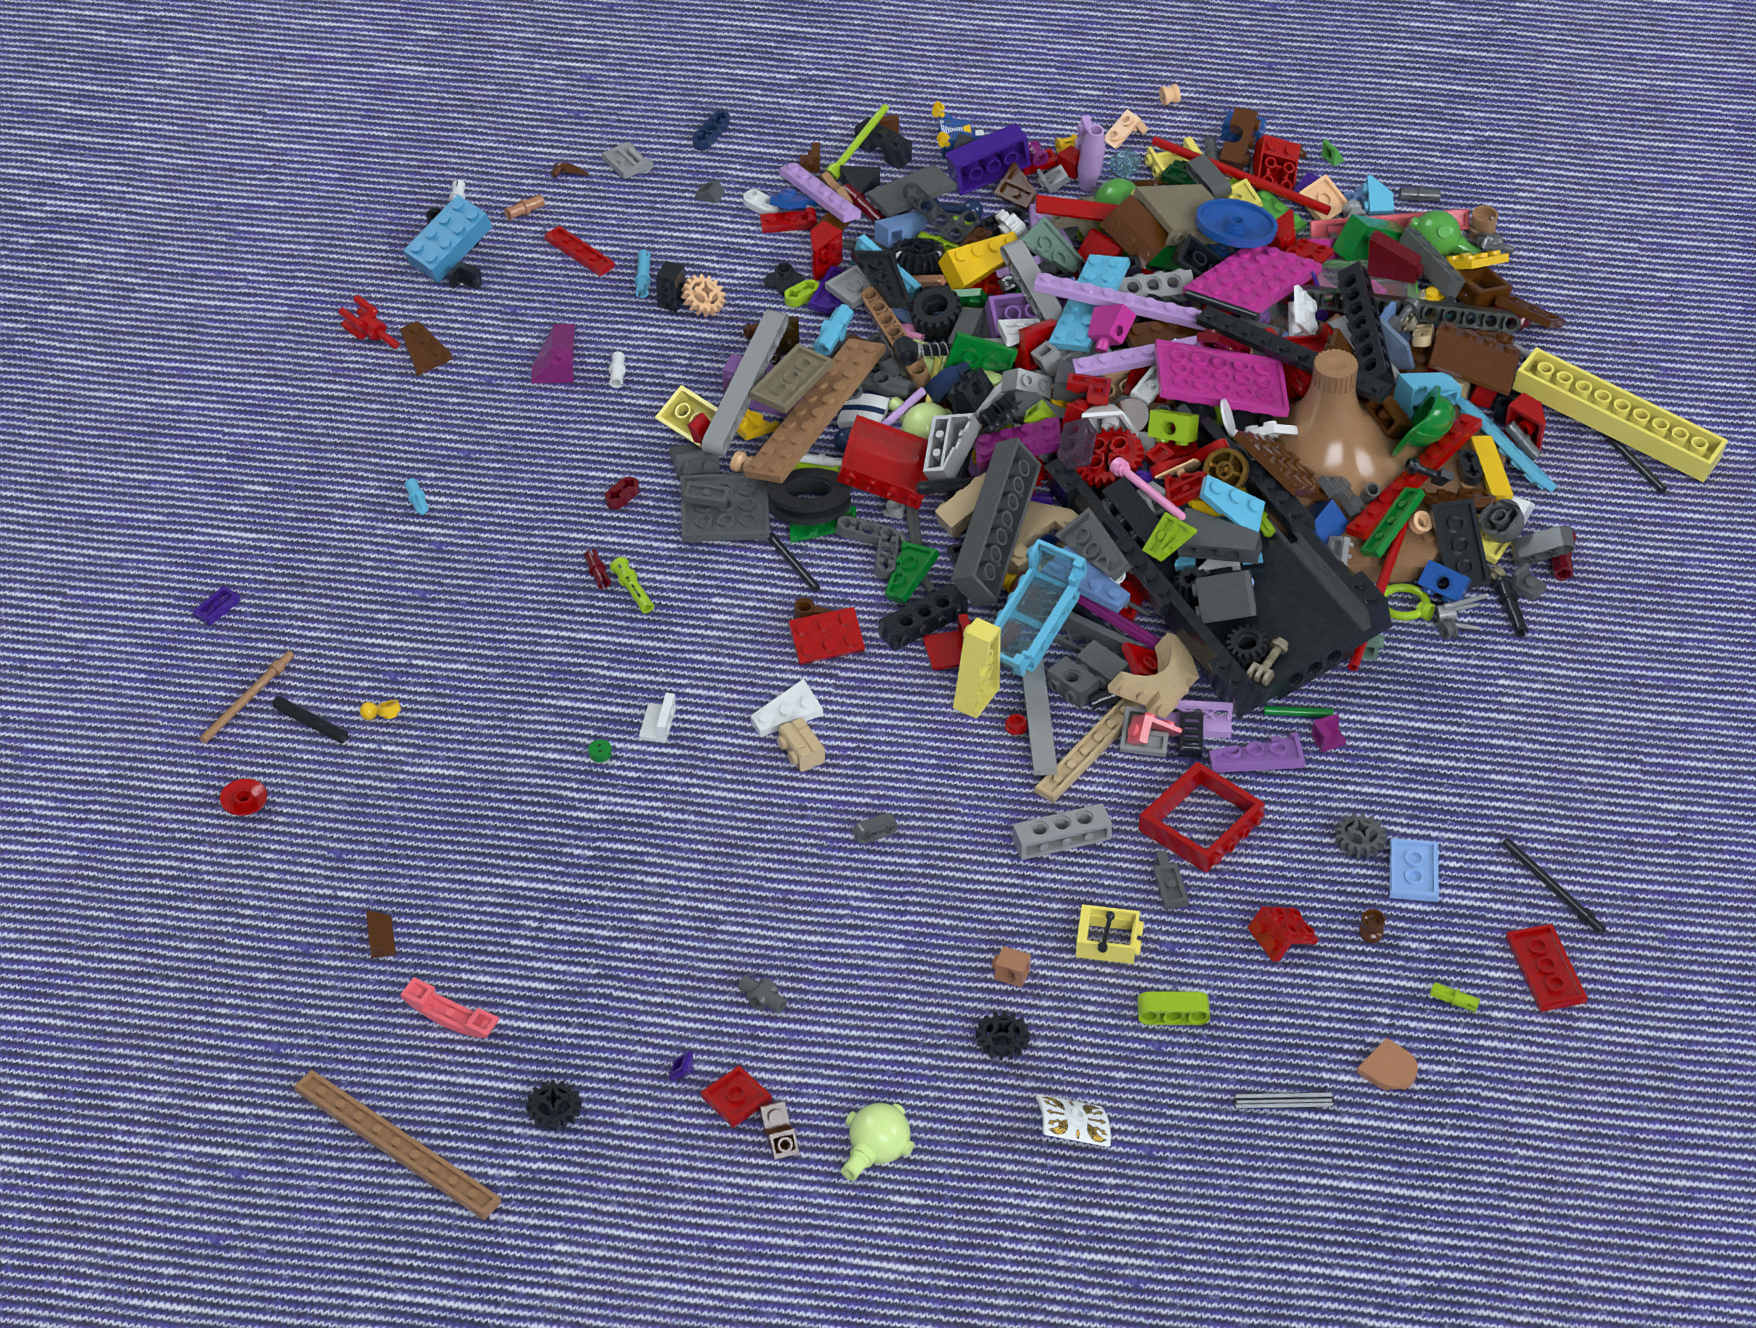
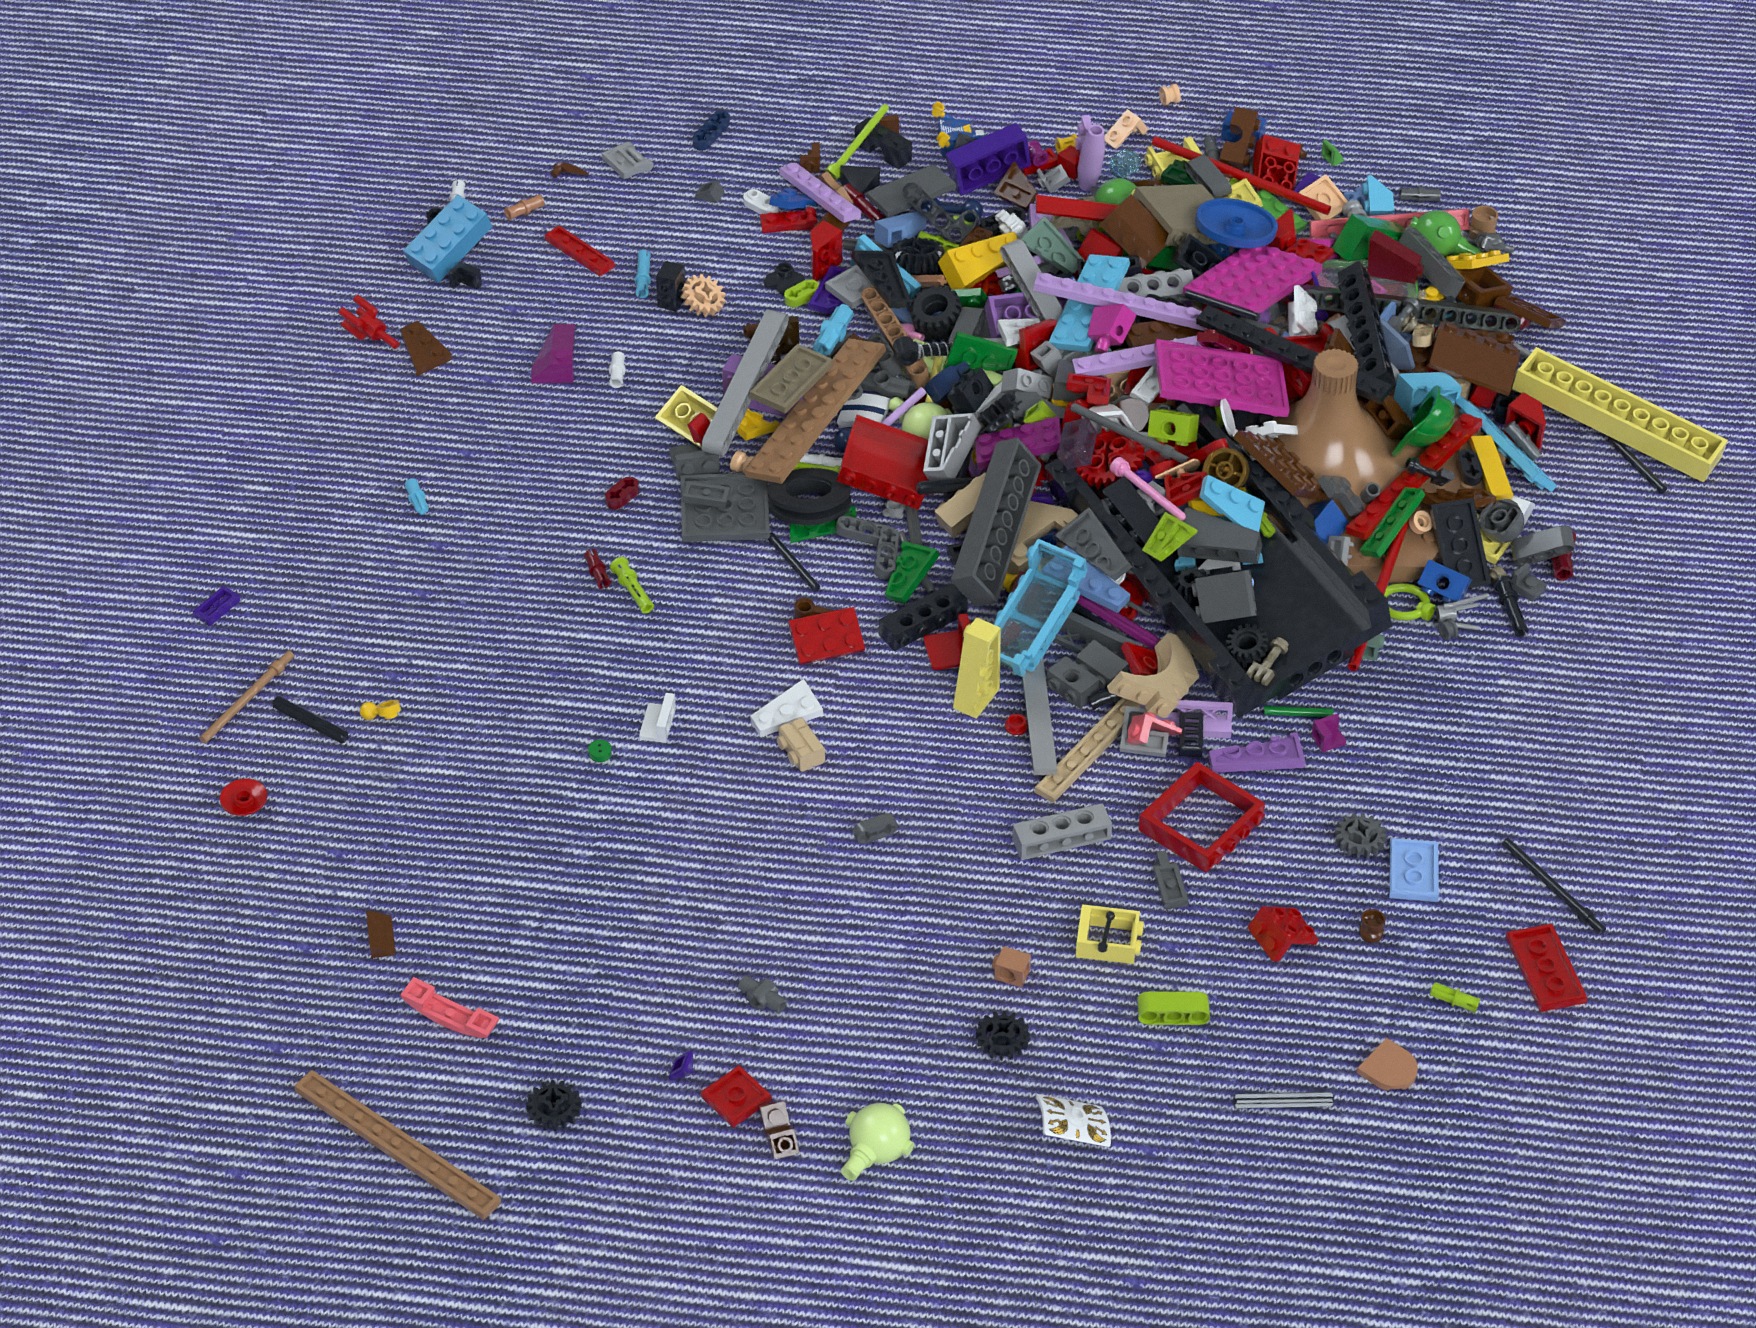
none -> dark grey bar [1070,403,1189,464]

